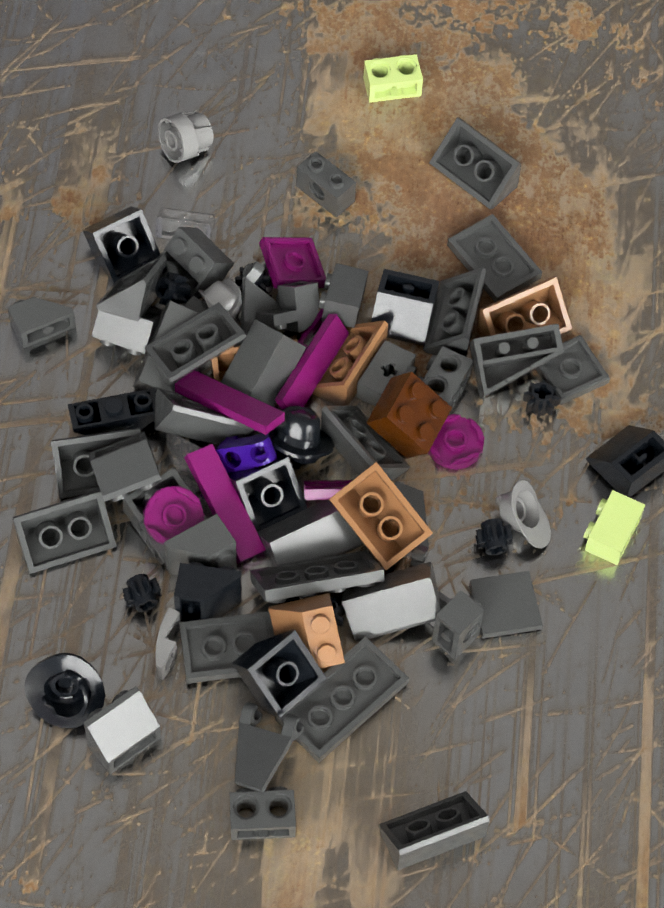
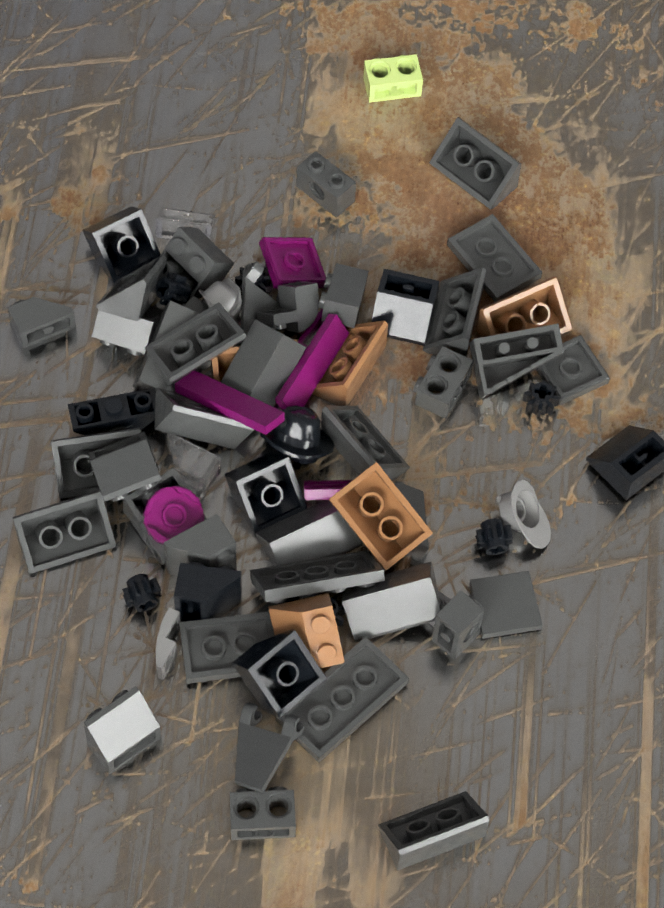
black hat [25,653,105,728] -> none
light grey piece [158,110,214,163] -> none
magenta tile [184,444,266,564] -> none
dark purple leg [215,433,277,473] -> none
dark grey brick [356,340,417,406] -> none
reddish brown brick [366,371,452,459] -> none
magenta tile [428,414,485,470] -> none
yellowish green brick [583,490,645,565] -> none

